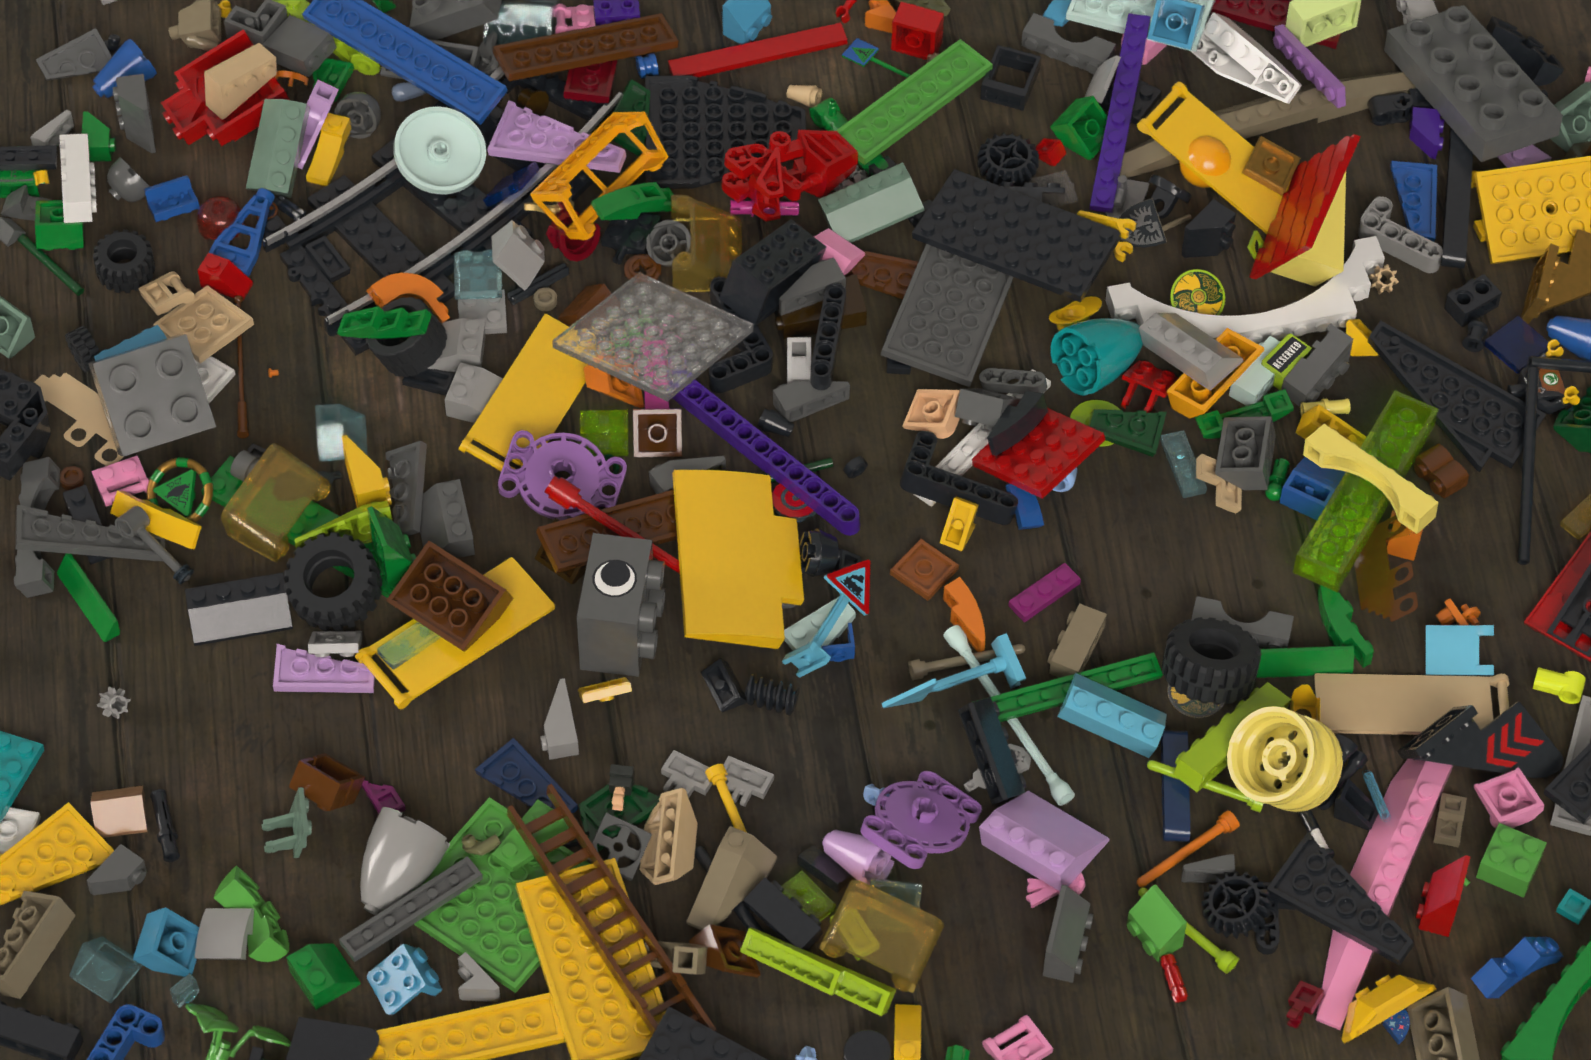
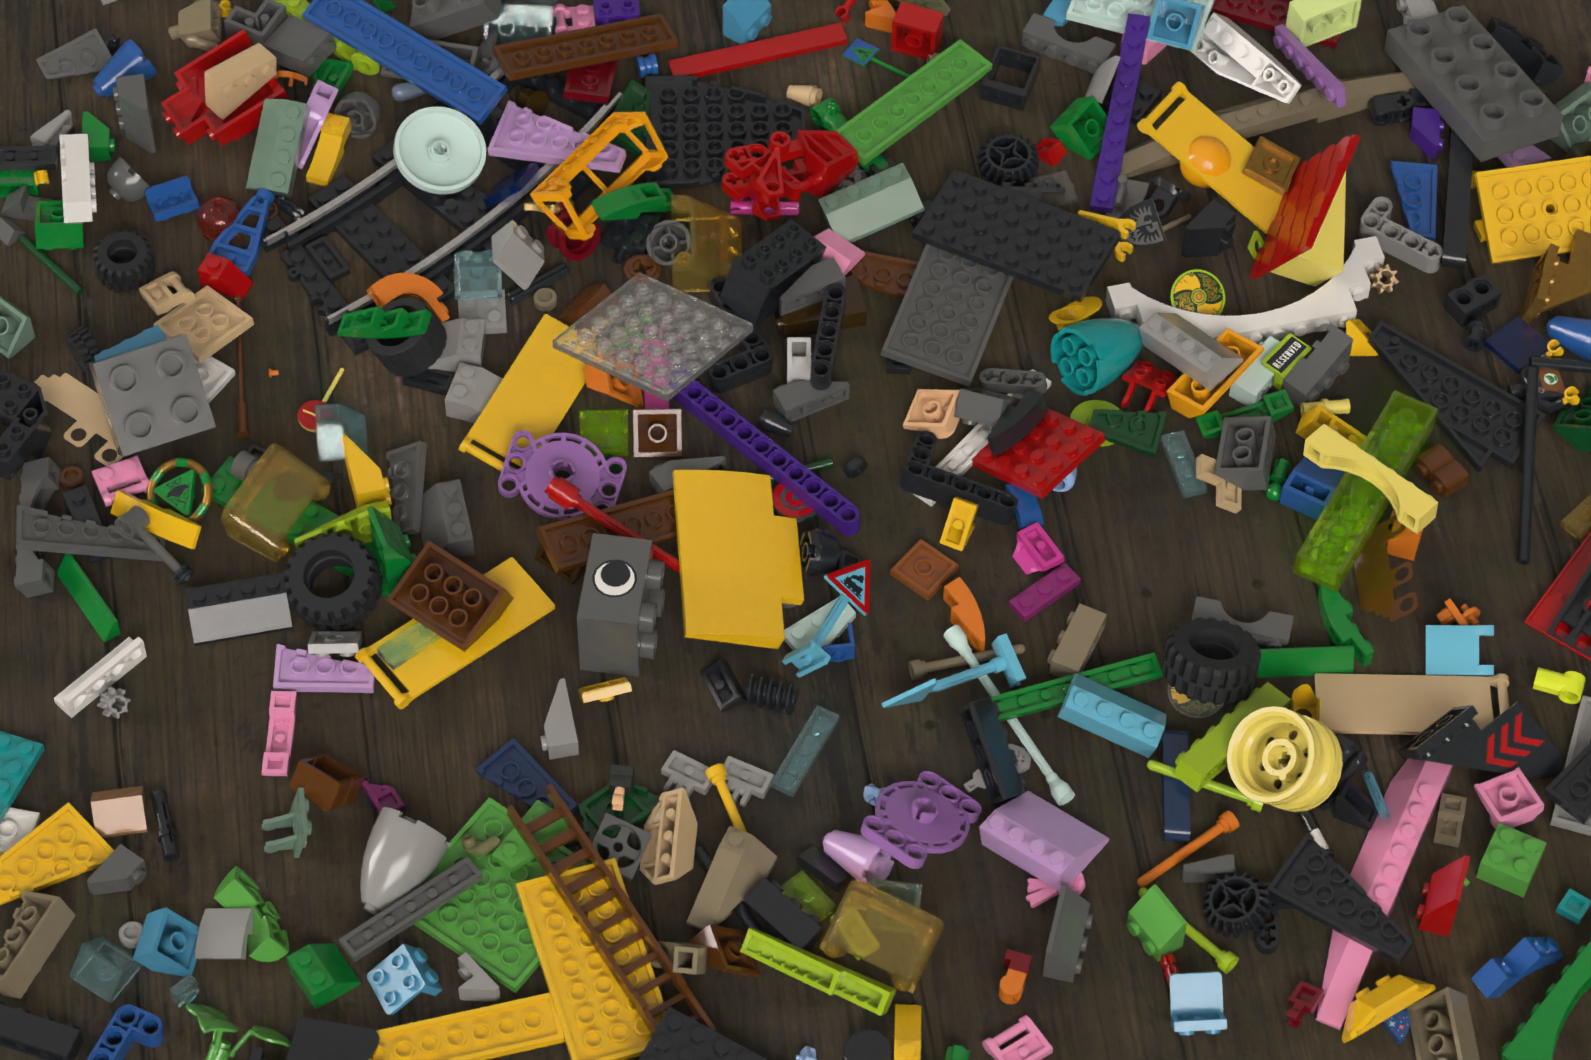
none -> white fence [54,637,147,718]
none -> light grey tile [119,921,143,948]
none -> bright pink slope [261,691,297,776]
none -> red piece [298,368,344,432]
none -> clear light blue plate [771,705,839,797]
none -> leg [999,949,1032,1004]
none -> dark pink slope [1012,522,1064,575]
none -> bracket [1169,971,1227,1035]

